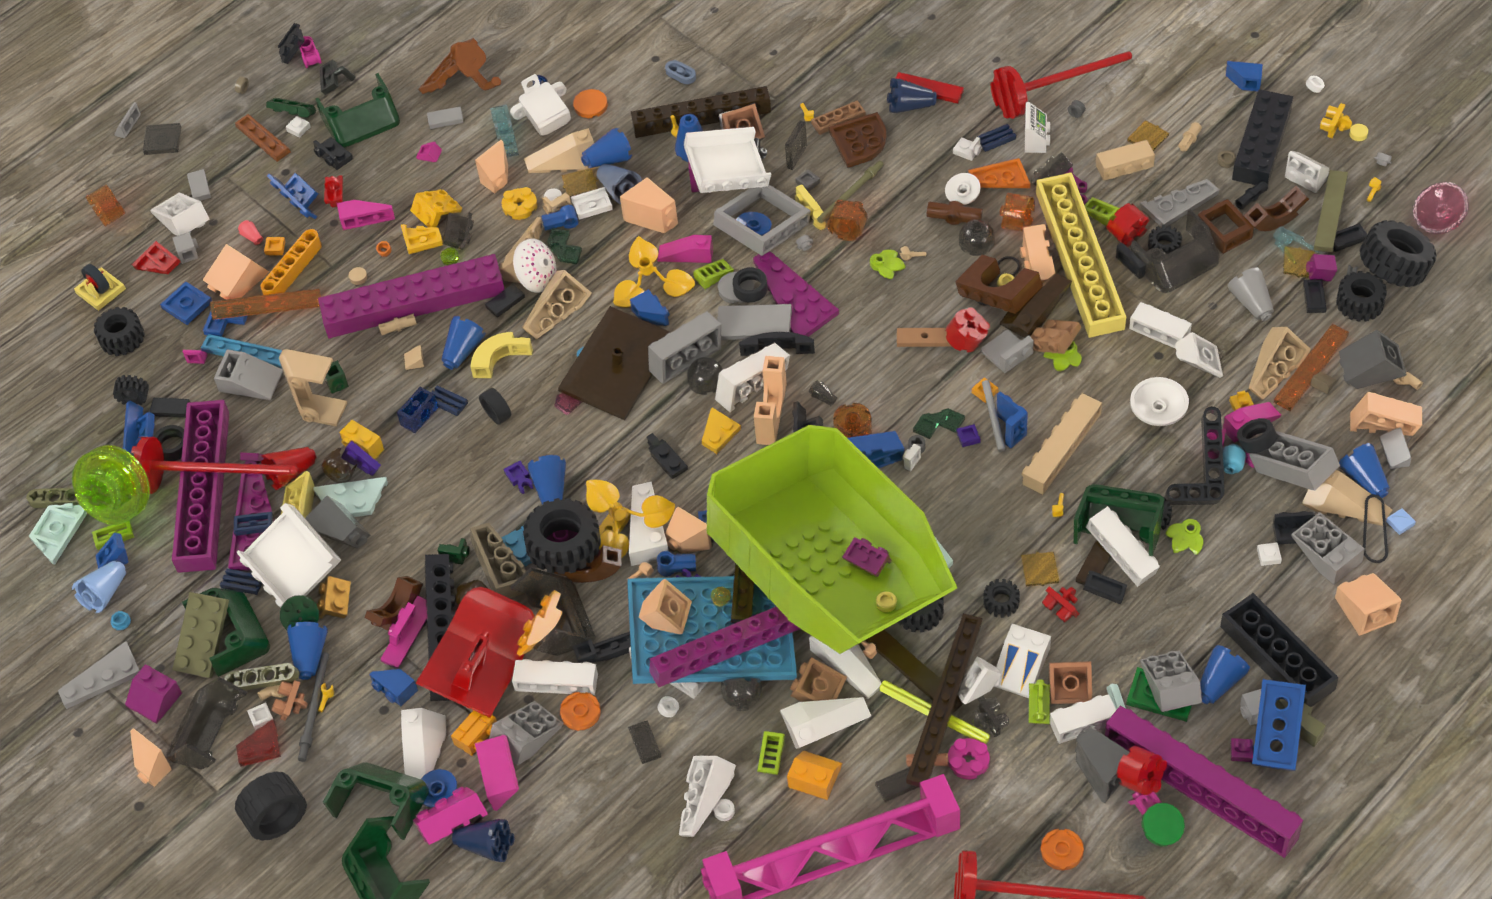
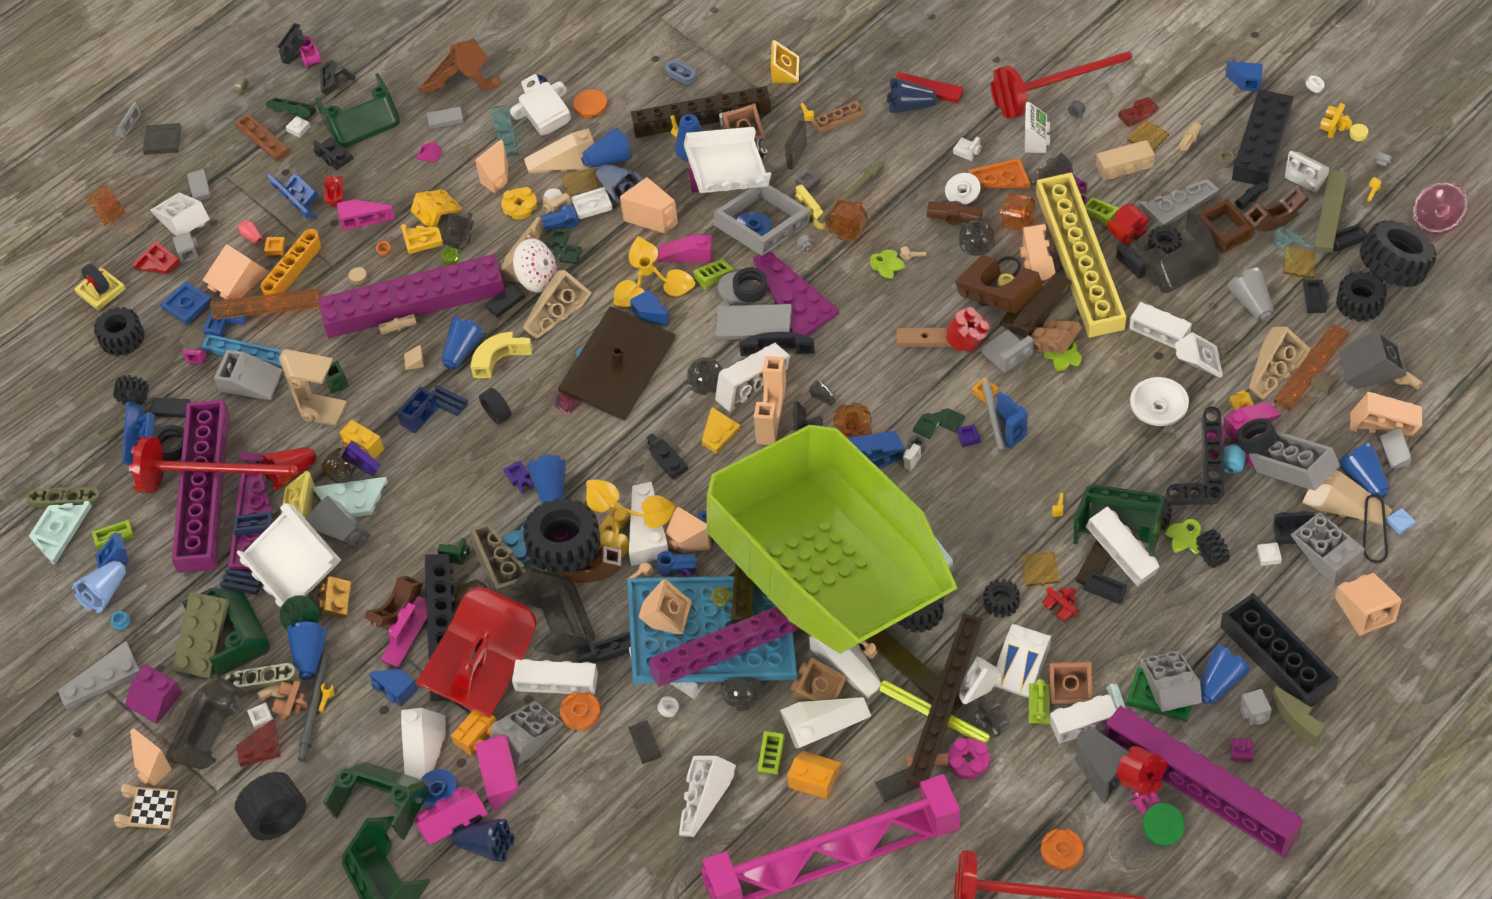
clear neon green wheel [72,445,150,525] -> none
light orange slope [517,590,562,656] -> none
light grey brick [648,311,721,384] -> none
white tile [713,799,735,821] -> none
reddish brown plate [829,112,886,168] -> none
magenta bracket [842,537,892,577] -> none
light yellow tile [876,591,897,612] -> none
dark blue tile [977,124,1016,152] -> none
tan brick [1022,393,1102,495] -> none
blue brick [1252,679,1306,771] -> none
magenta brick [1306,254,1337,281] -> none
none -> flag [114,784,178,829]
none -> yellow slope [771,40,799,84]
none -> clear red slope [1118,97,1159,127]
none -> black tyre [1196,529,1230,568]

